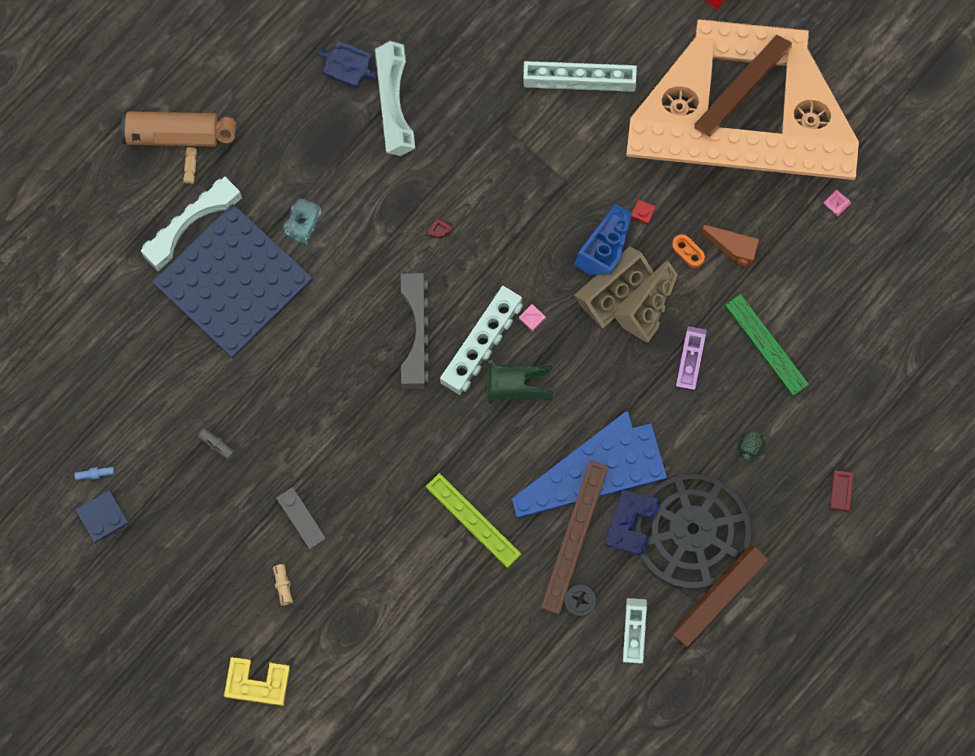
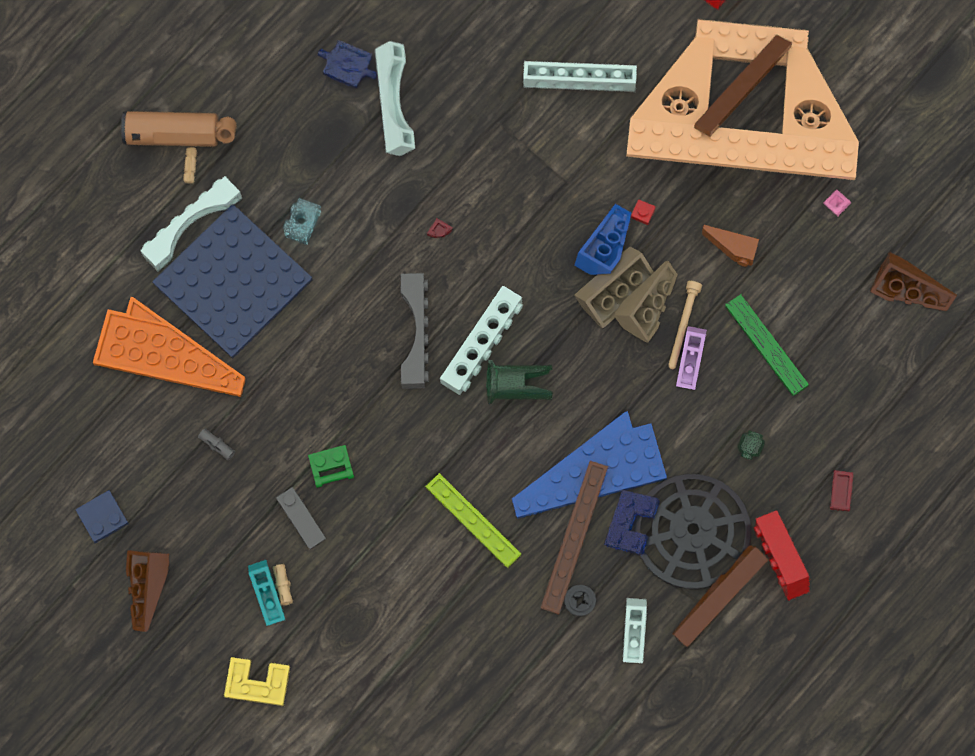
medium blue bar [75,467,114,480] -> none
bright pink tile [519,305,546,332] -> none
orange plate [672,235,705,268] -> none
none -> orange wing [93,297,246,397]
none -> reddish brown wedge [126,550,169,632]
none -> teal slope [248,560,285,626]
none -> green plate [308,445,354,488]
none -> tan piece [668,281,702,369]
none -> red wedge [754,511,809,600]
none -> reddish brown wedge [870,252,957,311]

